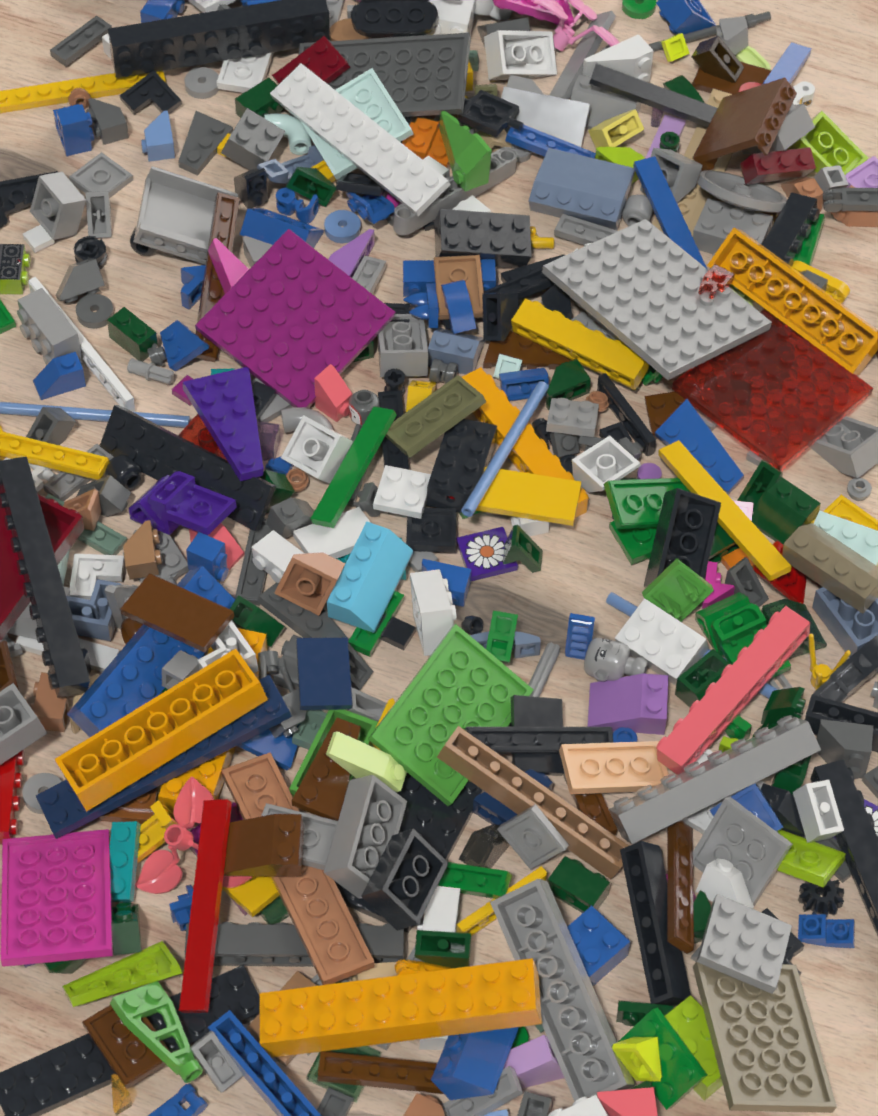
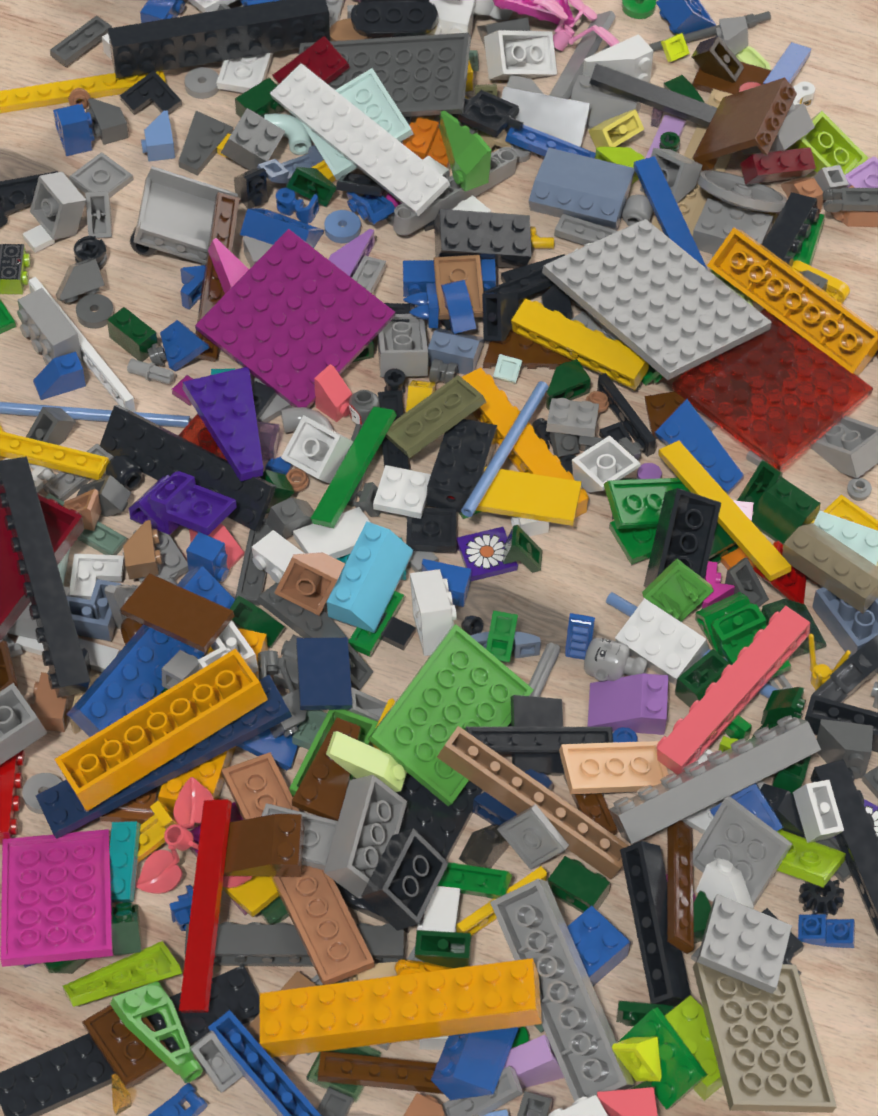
blue slope [499,368,549,401] -> none
clear red plate [698,264,735,299] -> none

